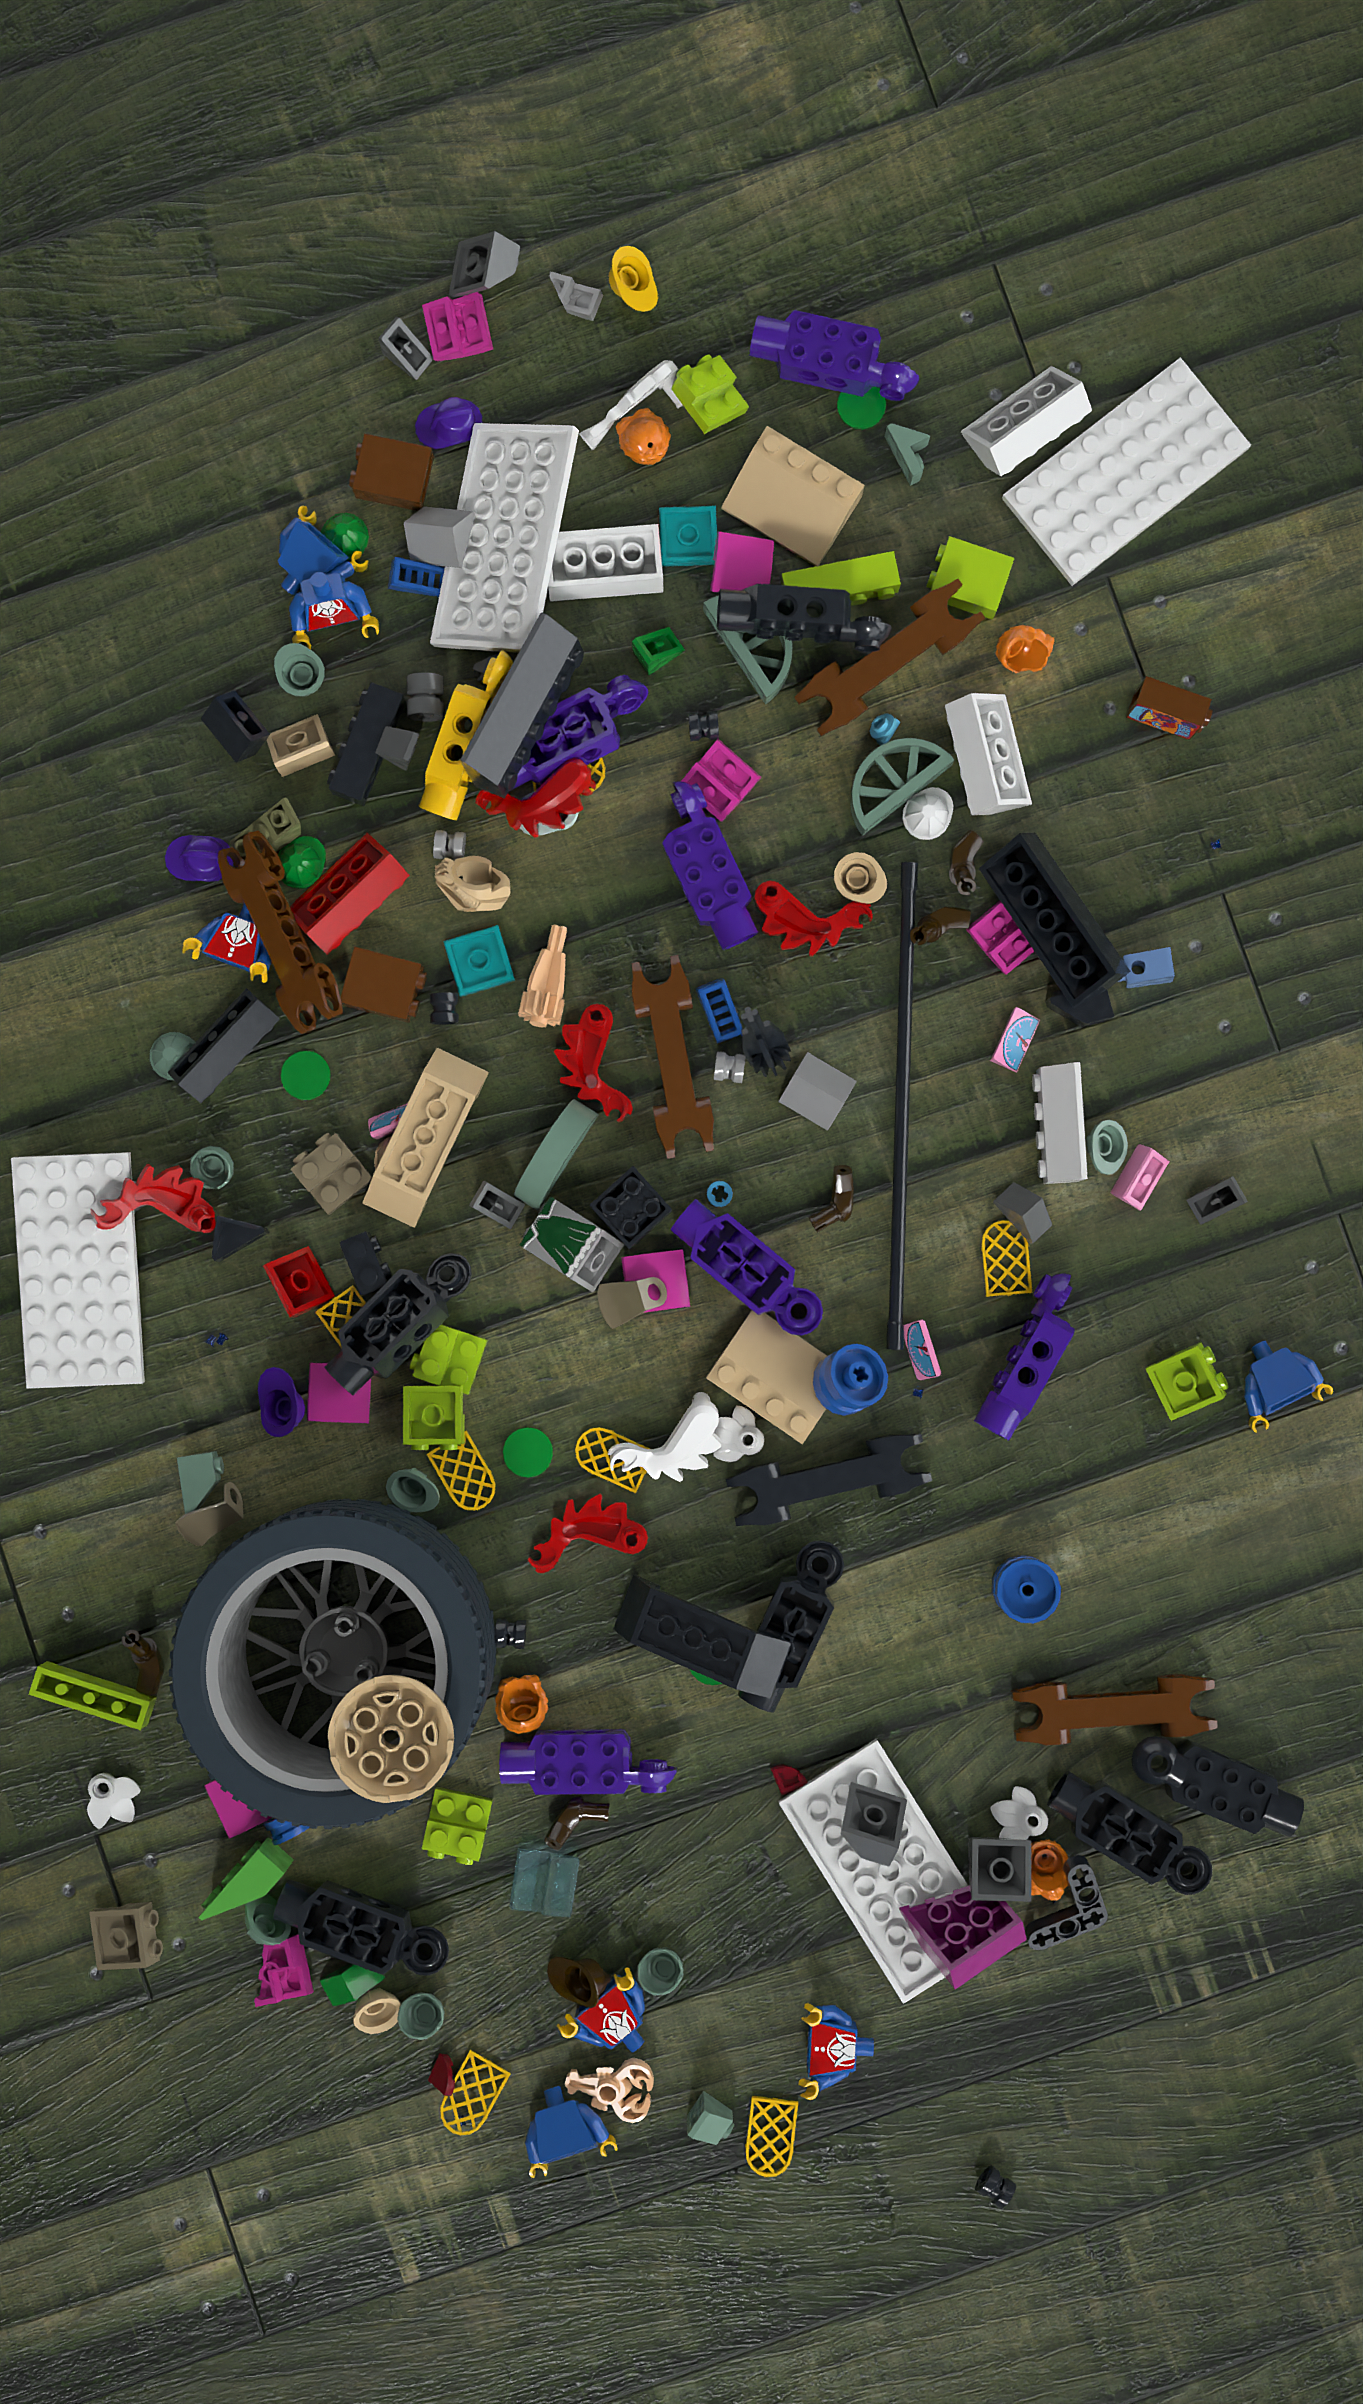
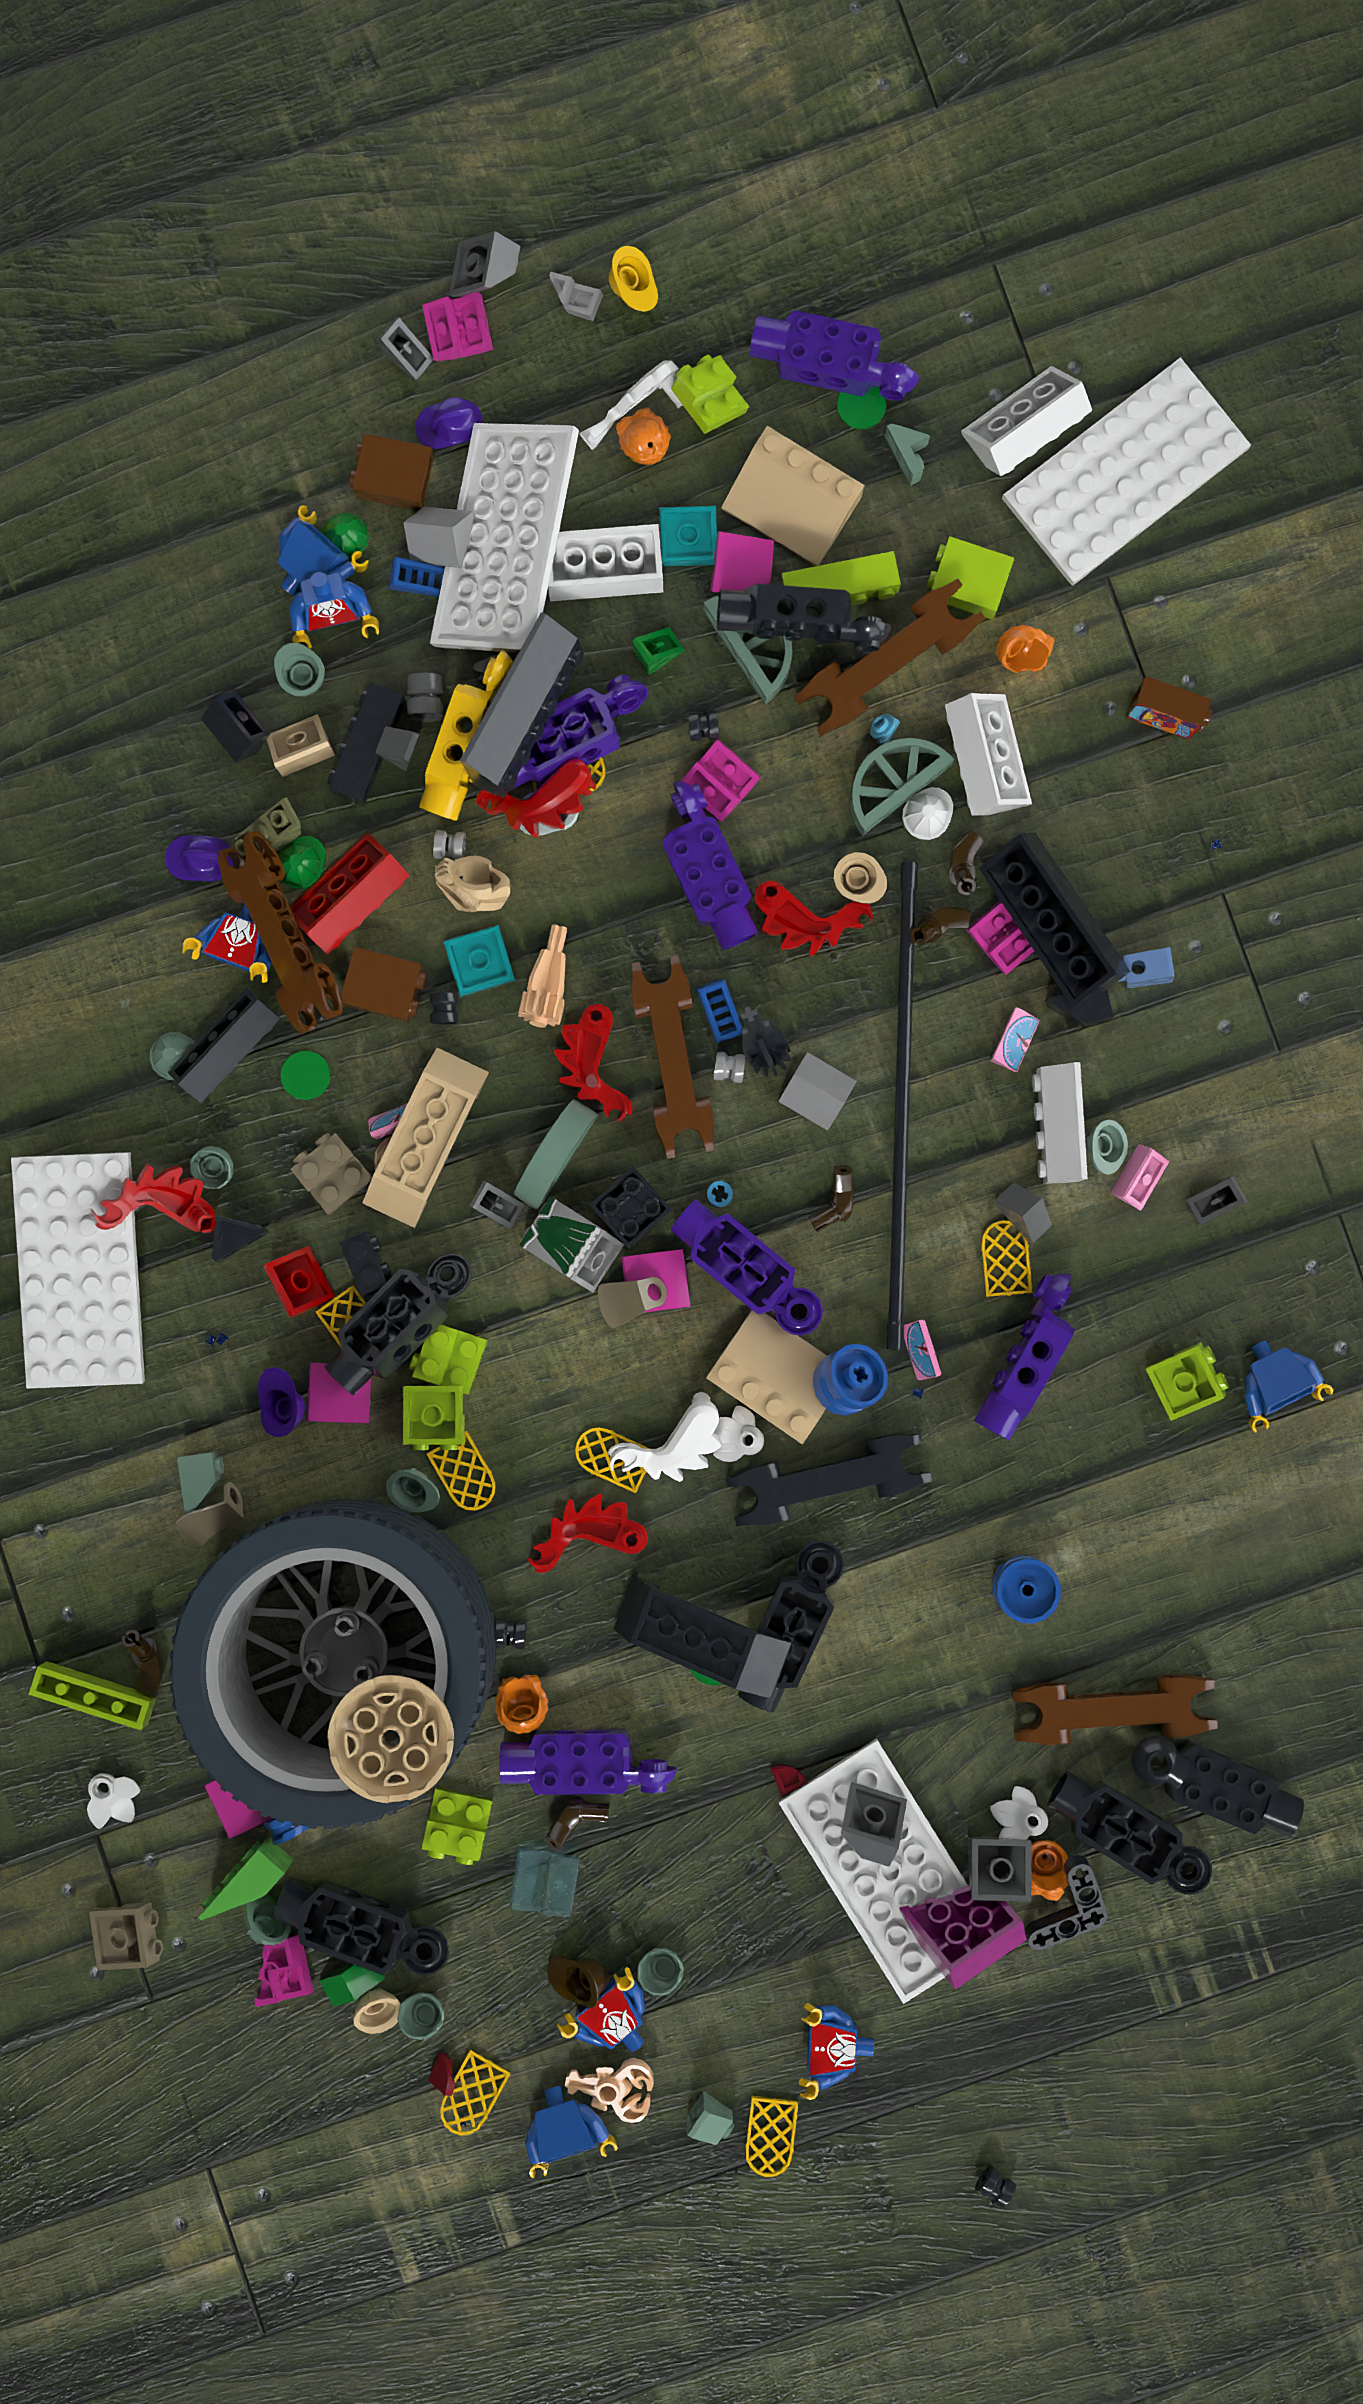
green piece [503,1427,553,1477] -> none

